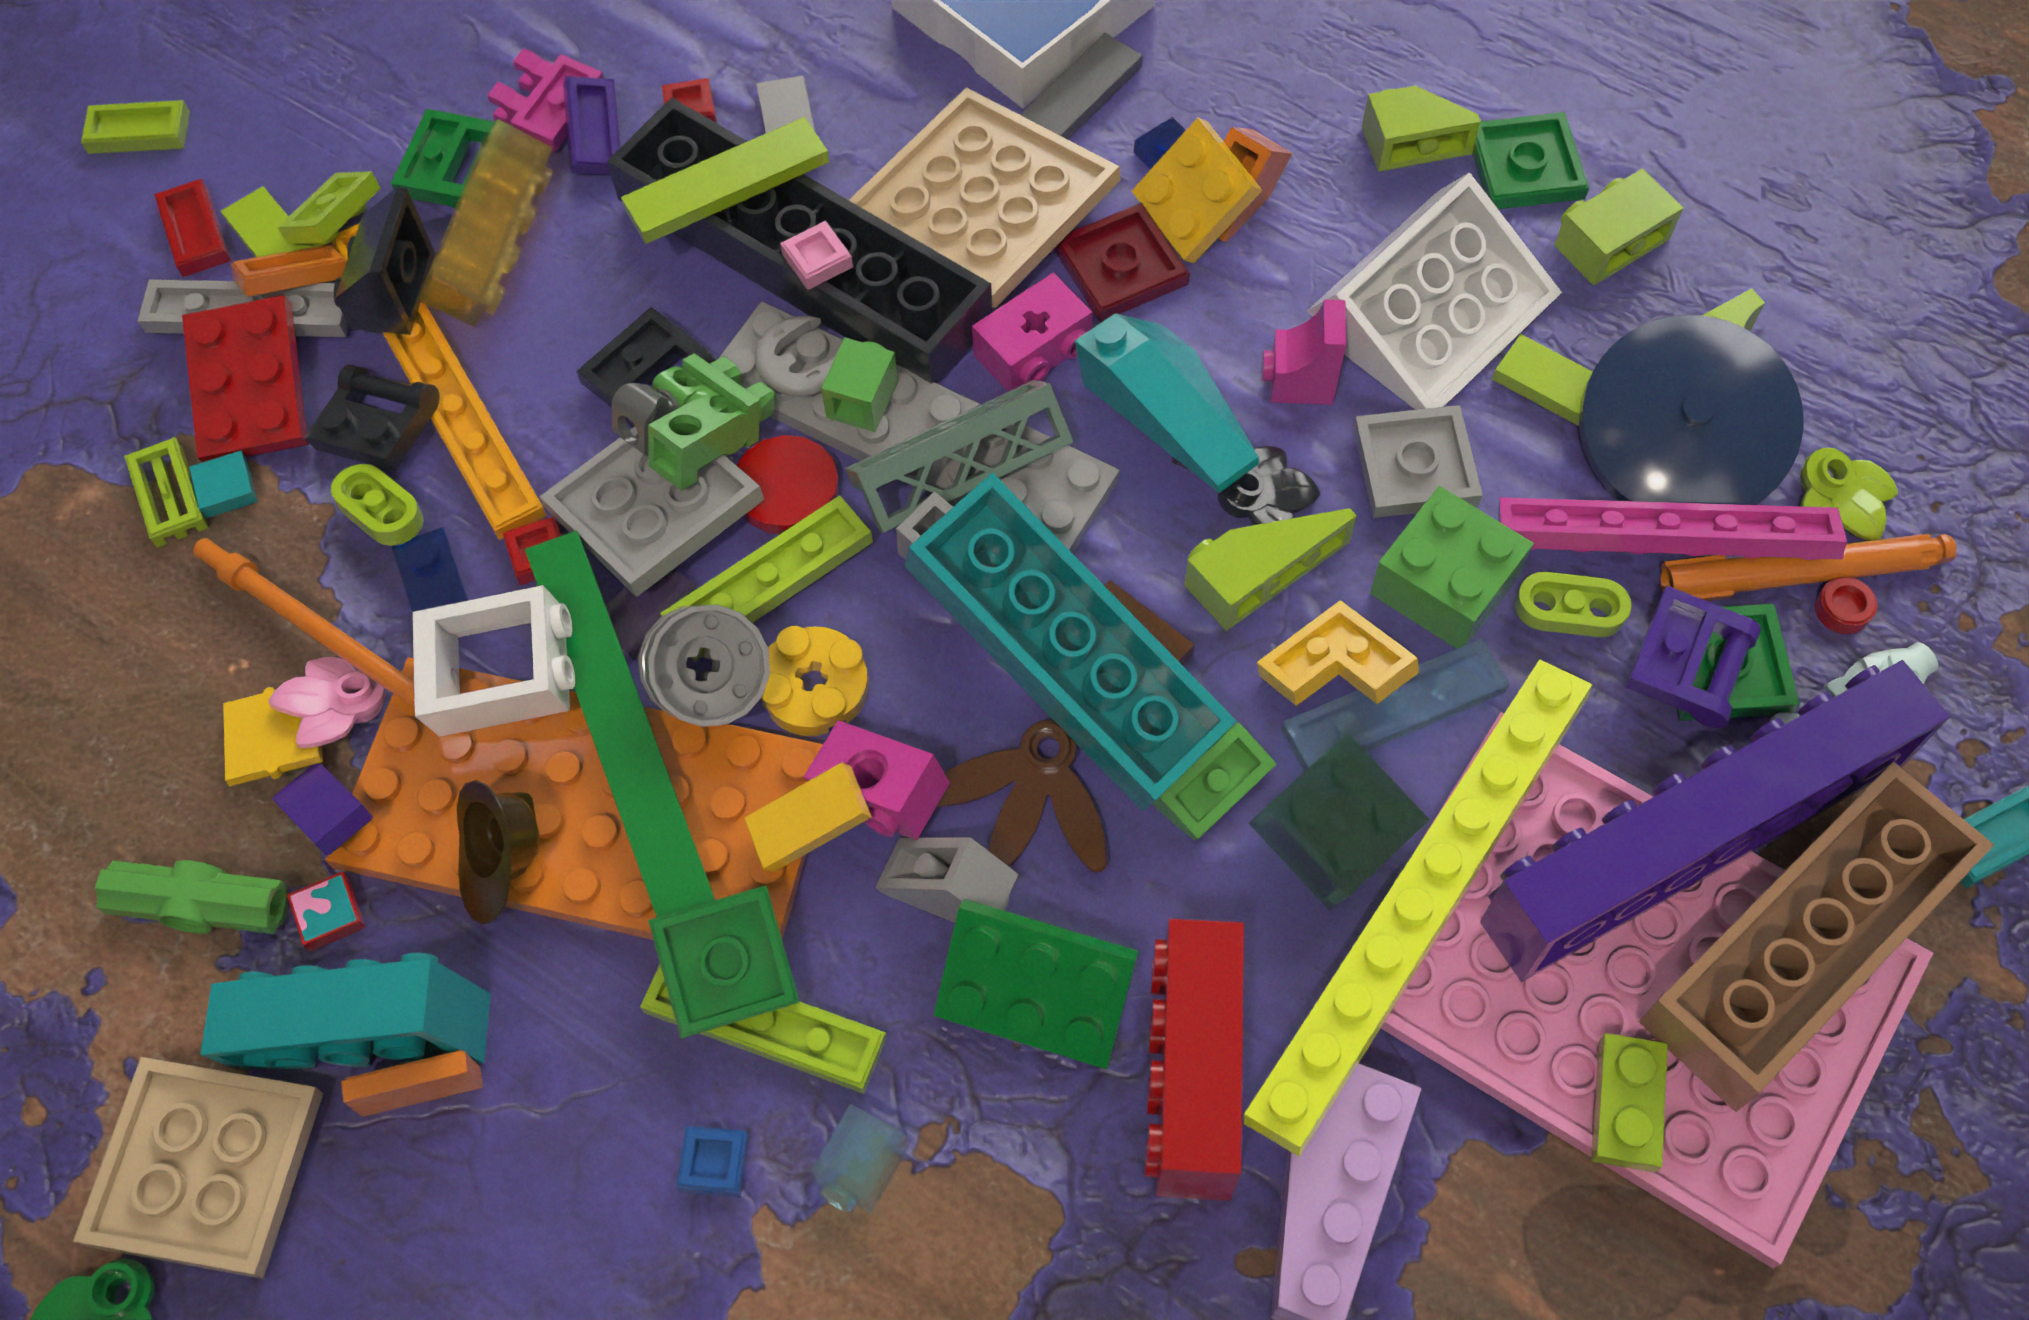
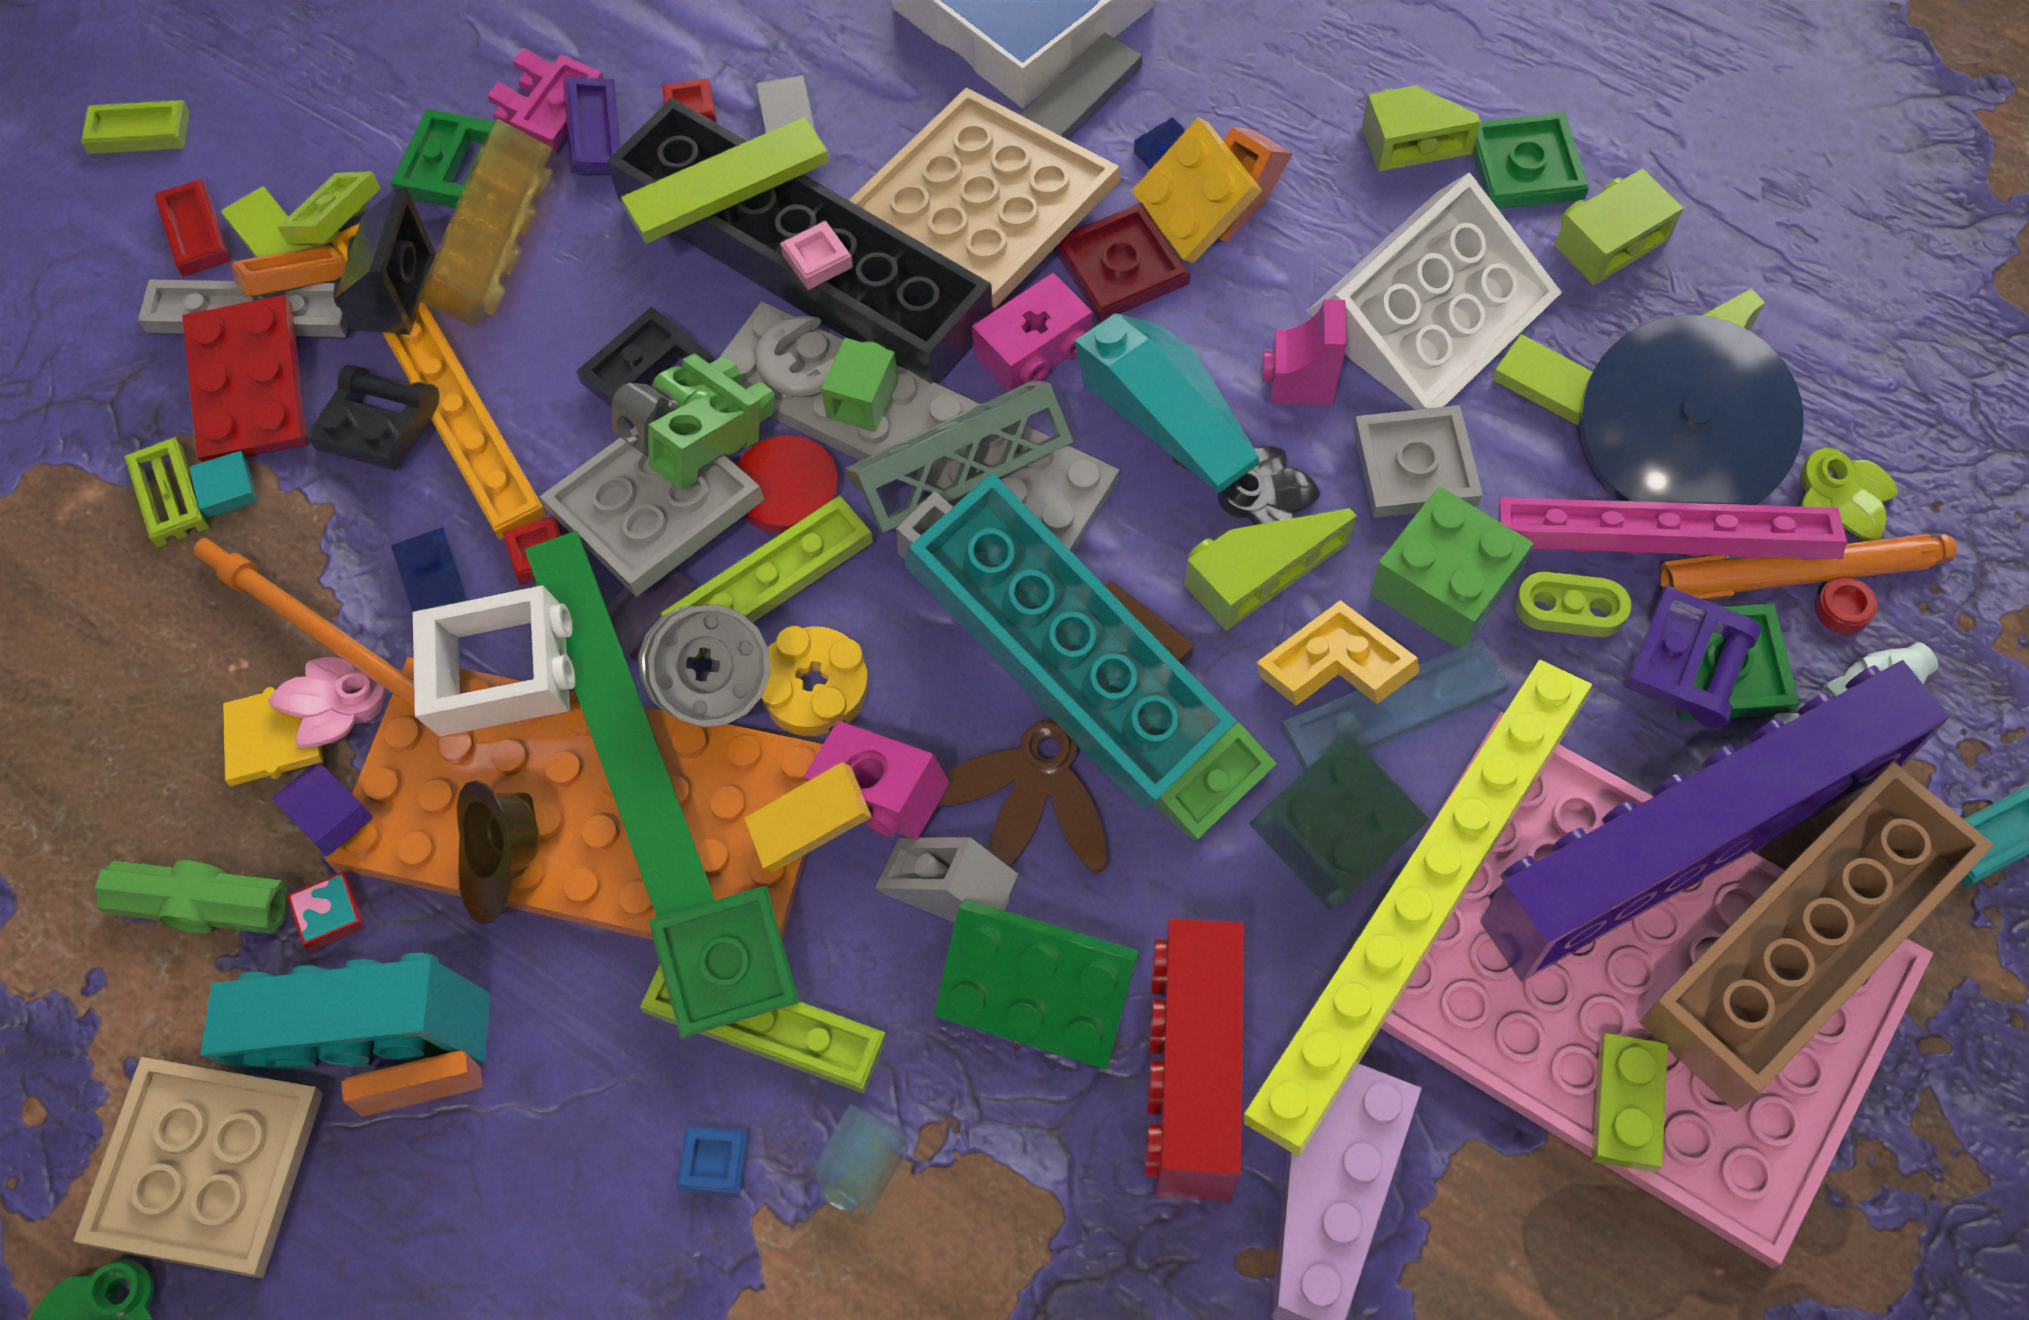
lime plate [331,464,424,546] -> none

